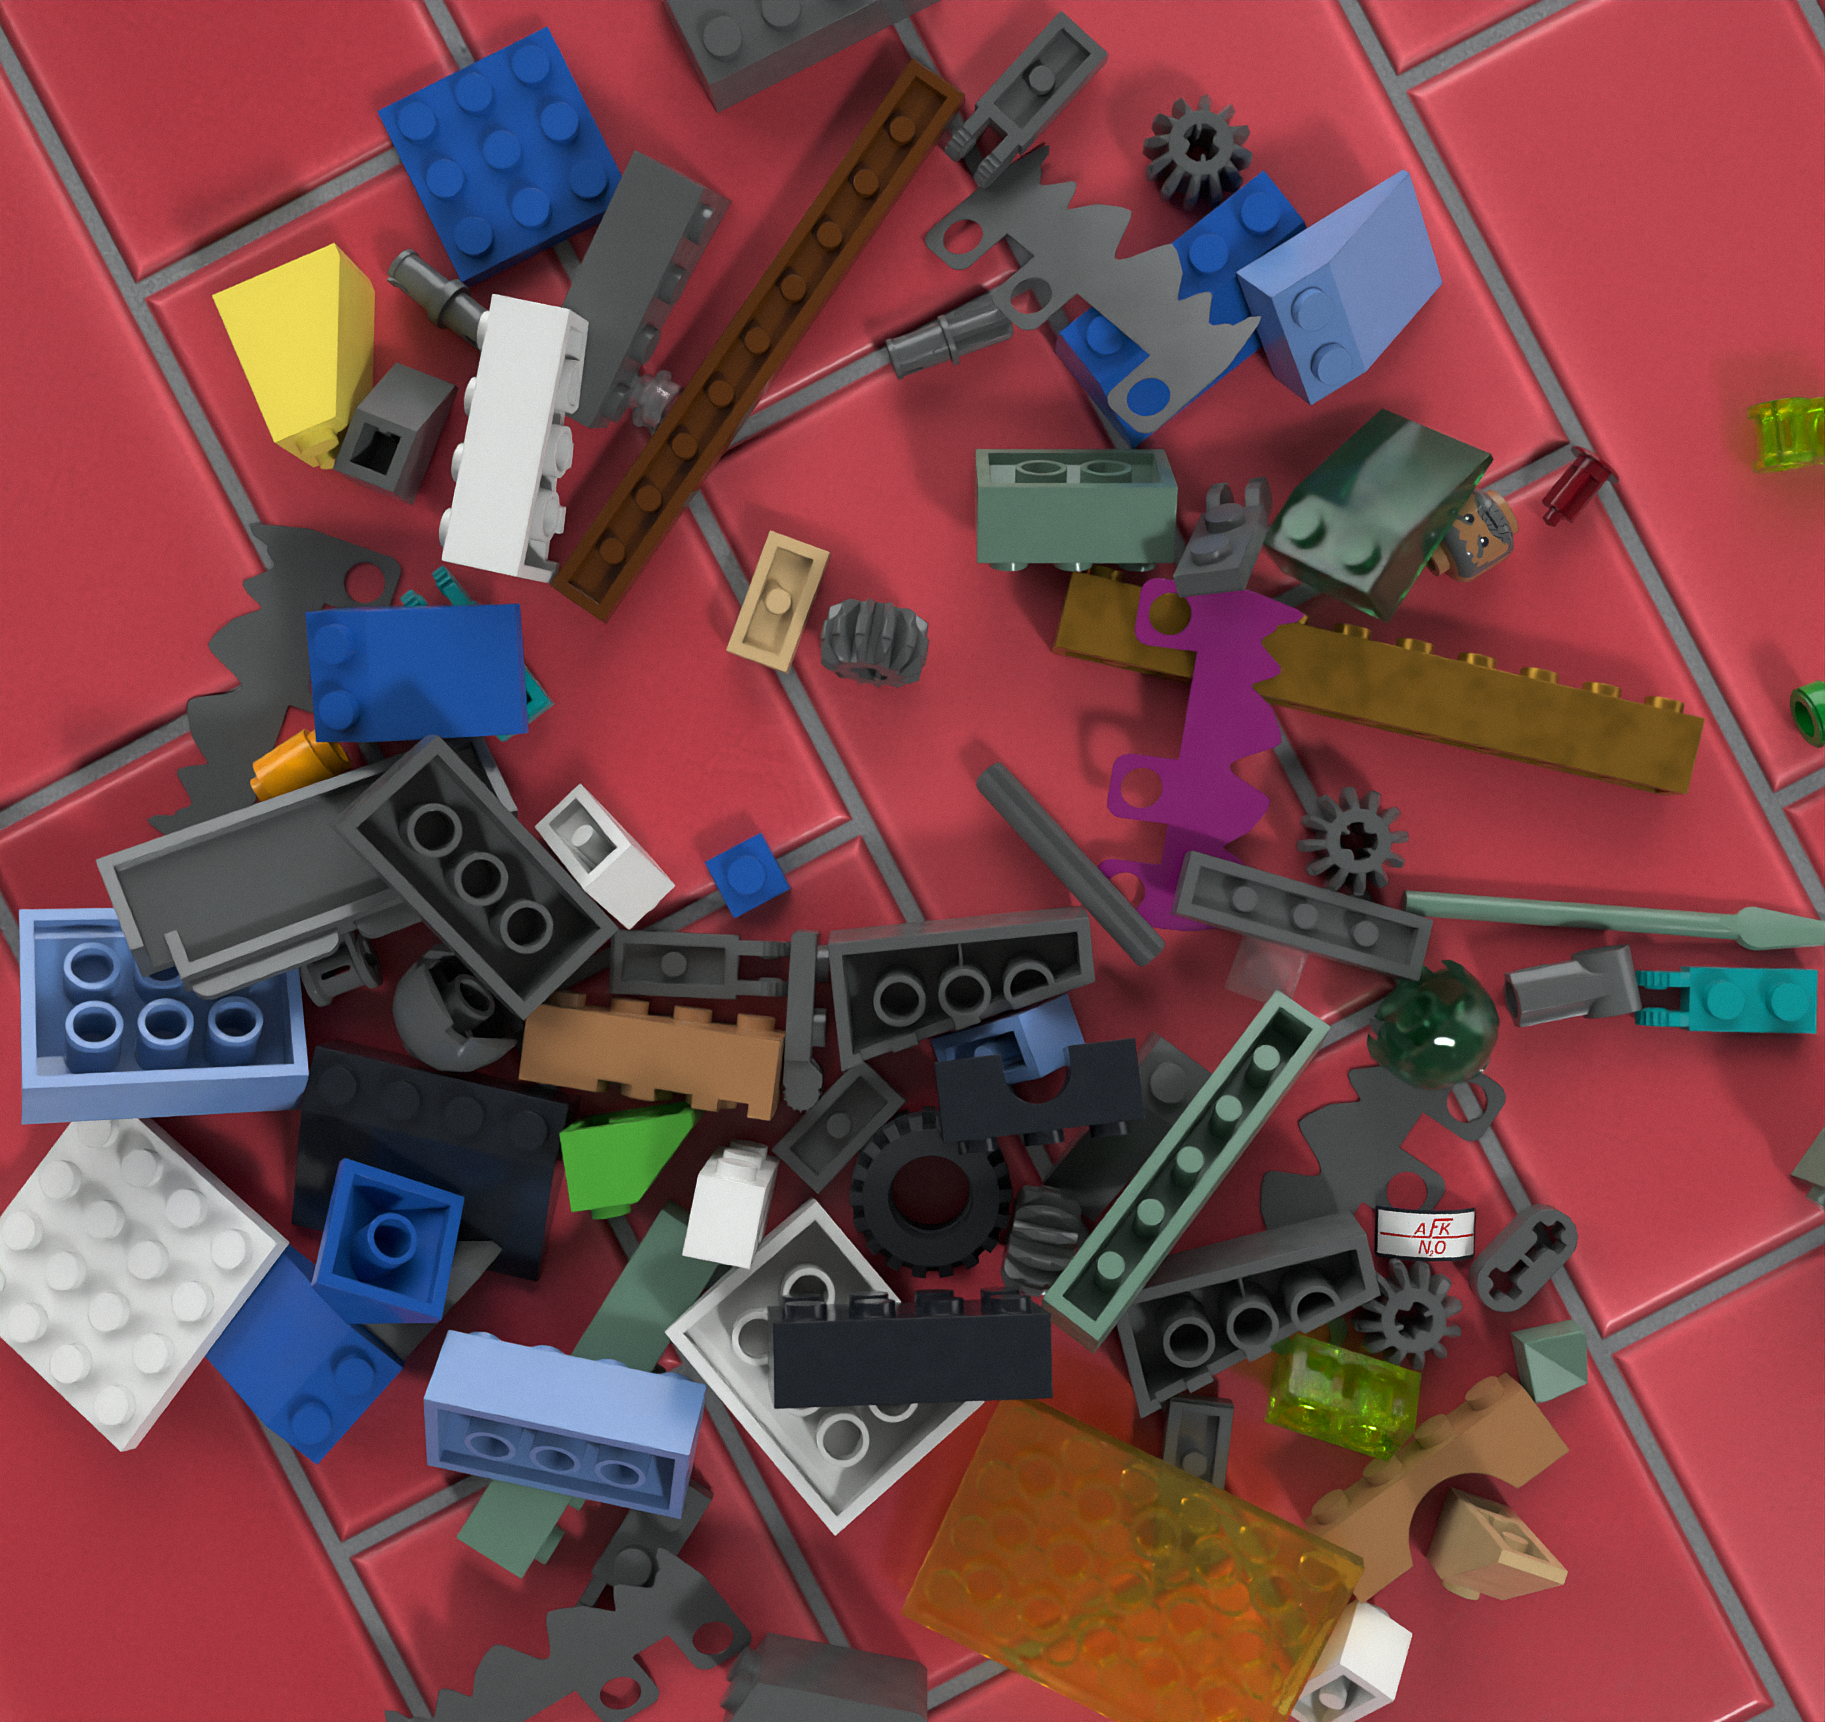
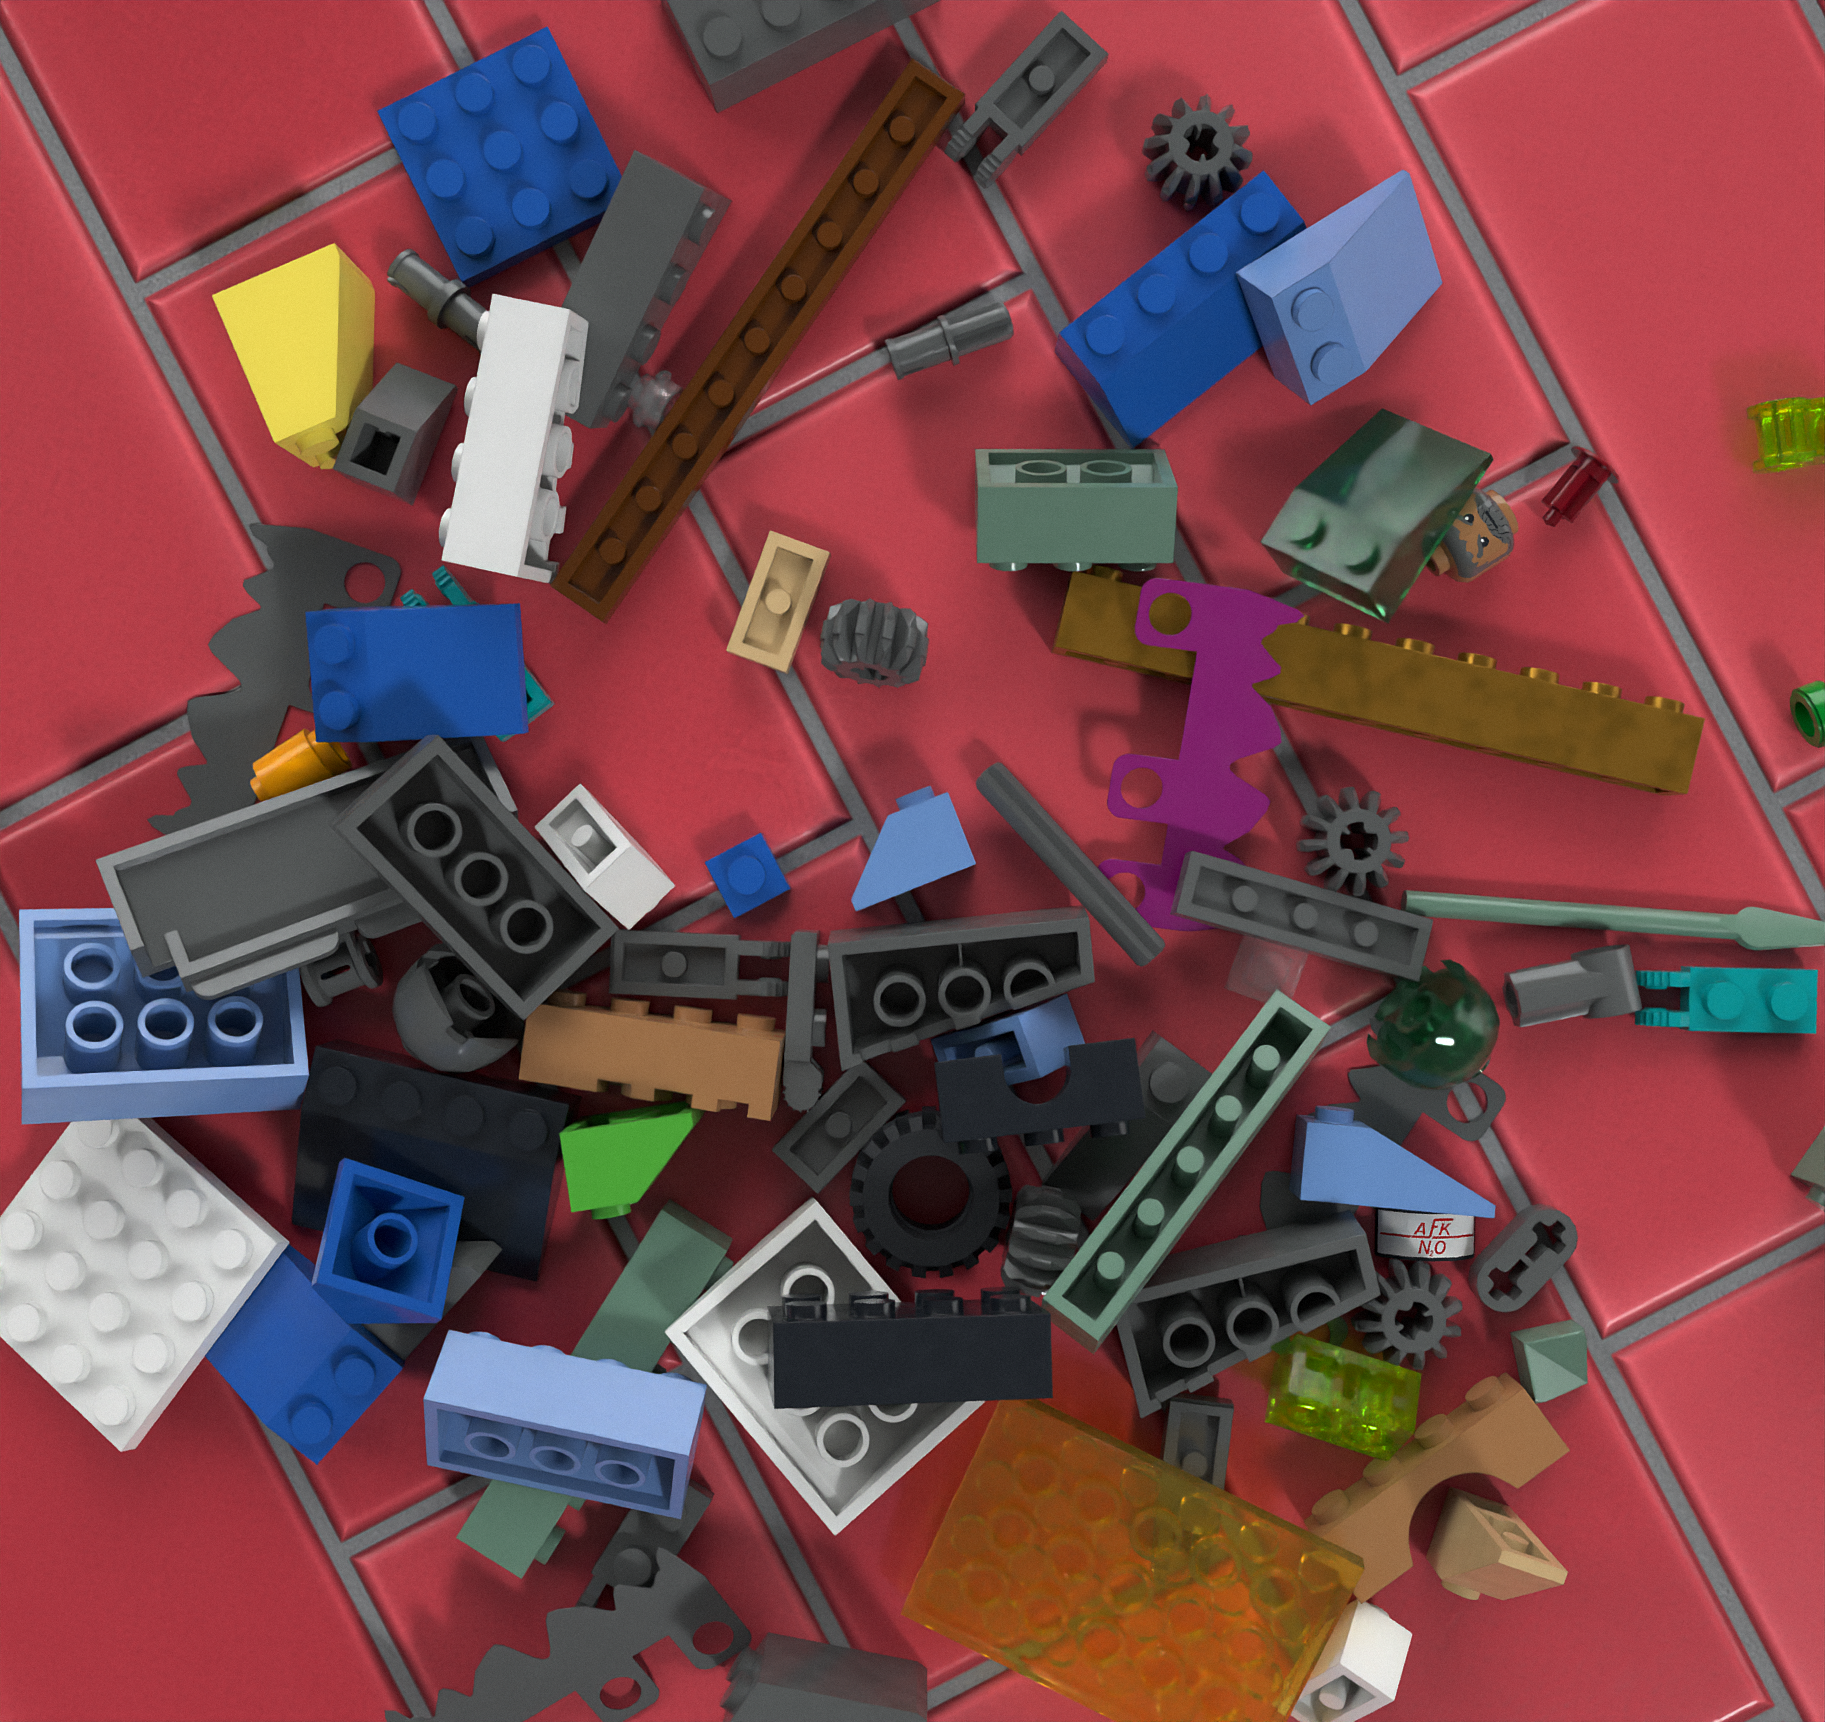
white arch [682,1139,780,1269] -> none
dark grey piece [925,145,1261,434] -> none
dark grey hinge [1173,477,1272,598] -> none
none -> medium blue slope [851,786,976,911]
none -> medium blue slope [1289,1106,1496,1218]

